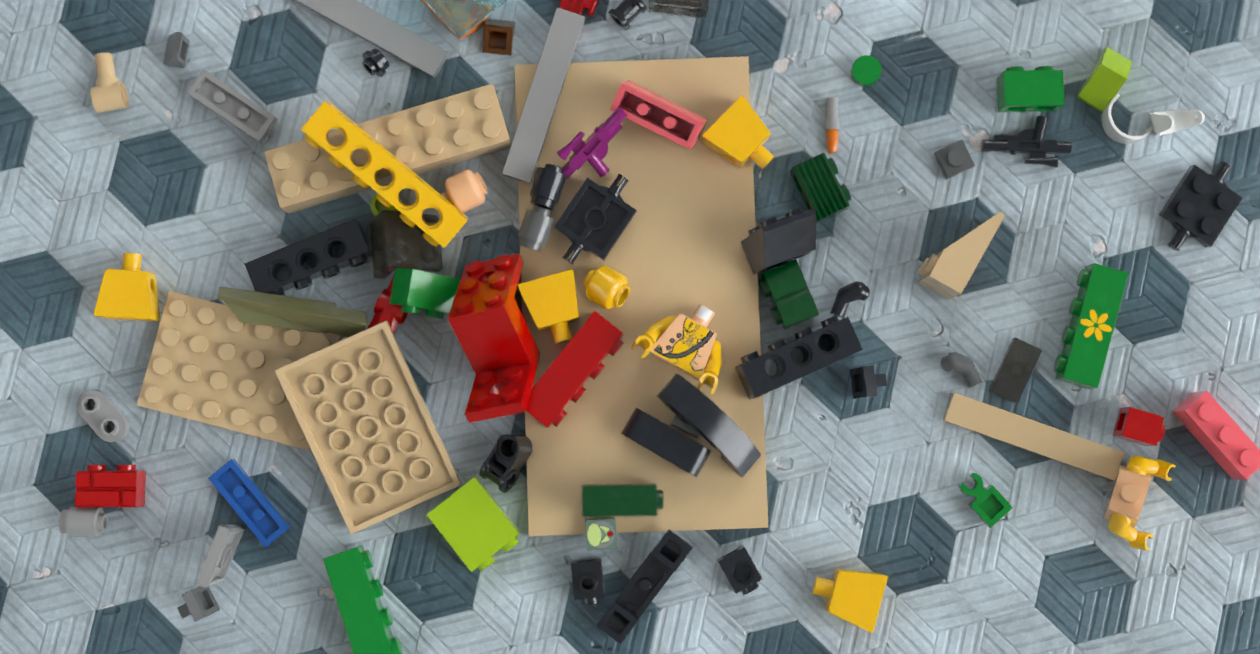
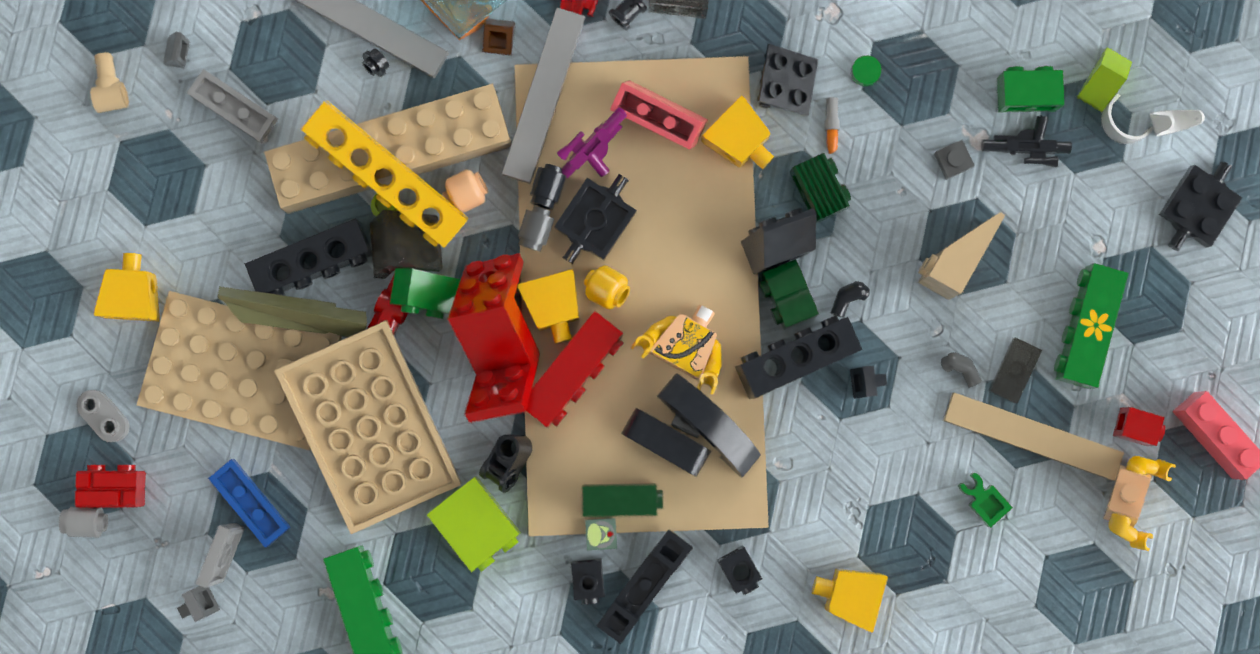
none -> black hinge [757,44,818,116]

